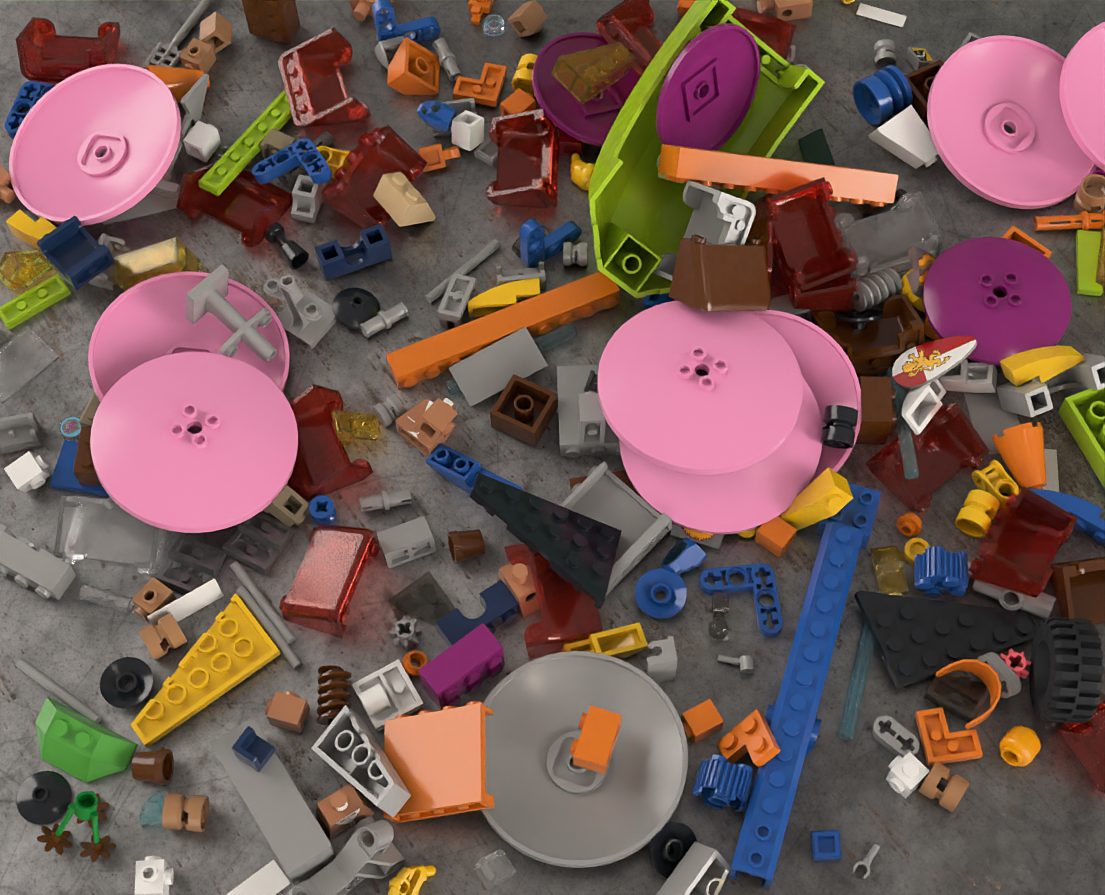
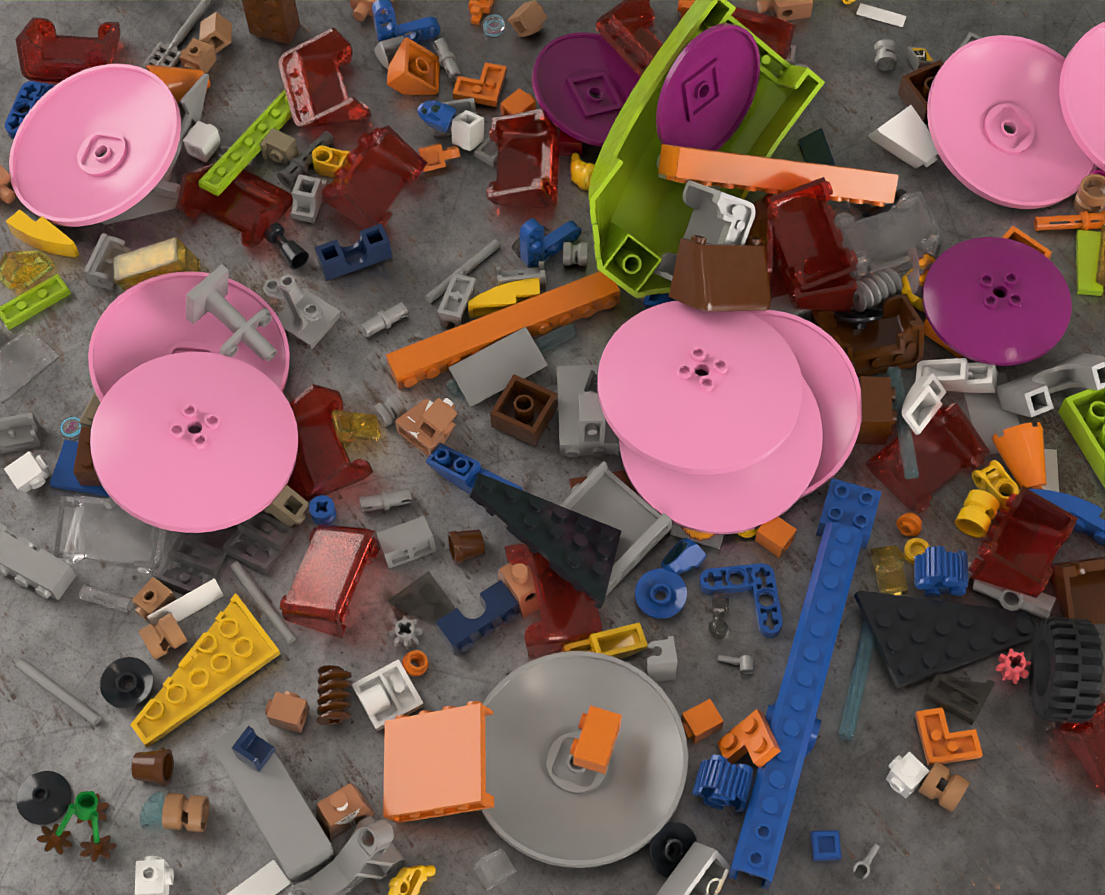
bright green wedge [35,698,138,783] -> none
dark blue panel [37,216,115,291] -> none
light grey bar [236,586,303,670] -> none
blue beam [252,138,332,184] -> none
light grey wedge [311,705,411,817] -> none
black dish [332,288,380,329] -> none
tan slope [373,172,436,227] -> none
magenta piece [418,623,505,710] -> none
yellow wheel [511,54,538,97] -> none
clear yellow wedge [551,42,636,105] -> none
yellow slope [779,467,853,531] -> none
black wheel [820,405,858,449] -> none
blue wheel [852,65,913,125] -> none
light grey beam [872,715,920,758] -> none
shield [892,336,977,389] -> none
orange piece [935,659,1001,729] -> none
light grey beam [977,652,1021,698] -> none
light orange head [999,726,1041,767] -> none
yellow slope [1000,345,1085,387] -> none

